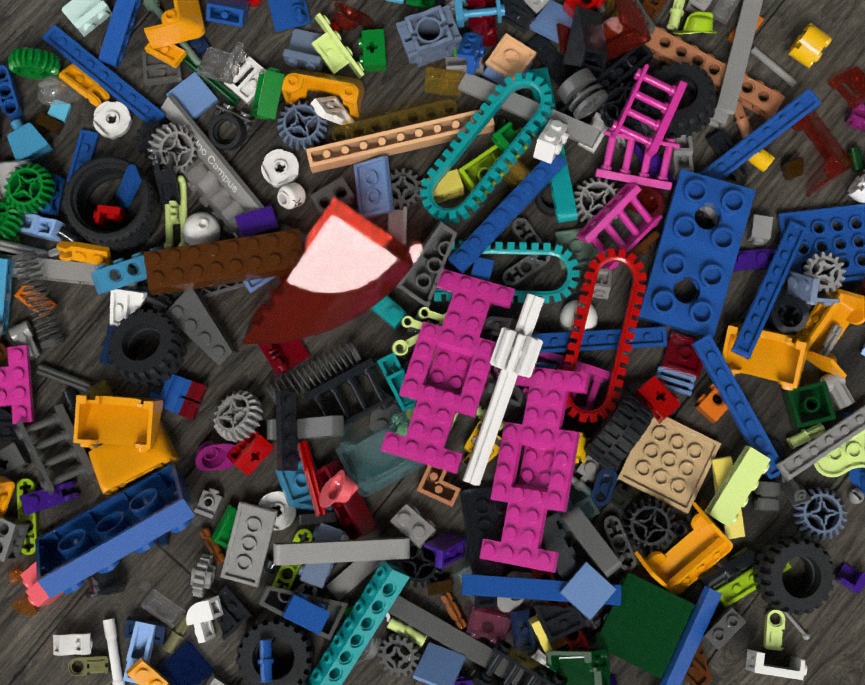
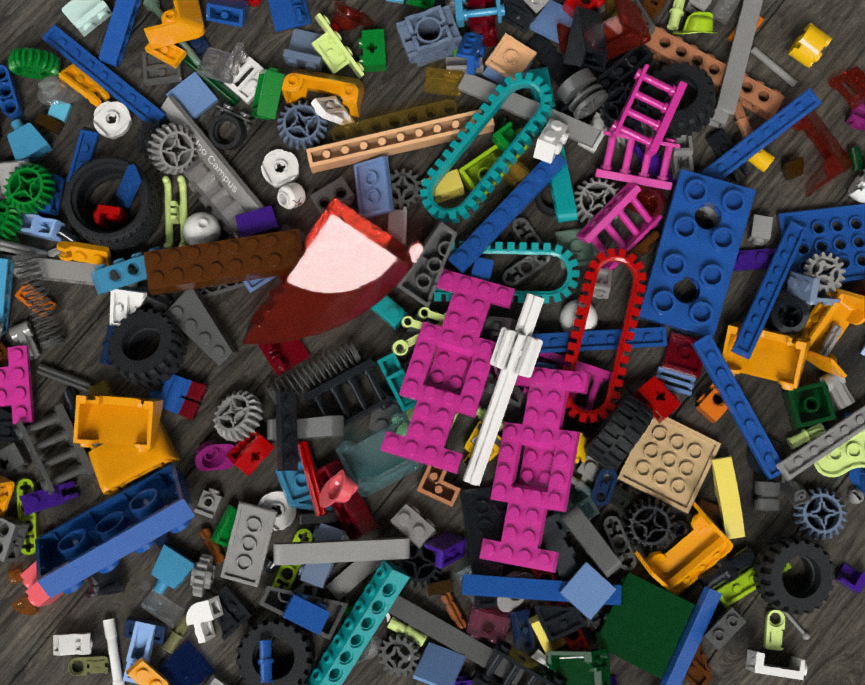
black hinge [153,152,180,205] -> none
yellowish green brick [704,445,771,527] -> none
none -> dark azure torso [151,544,196,595]

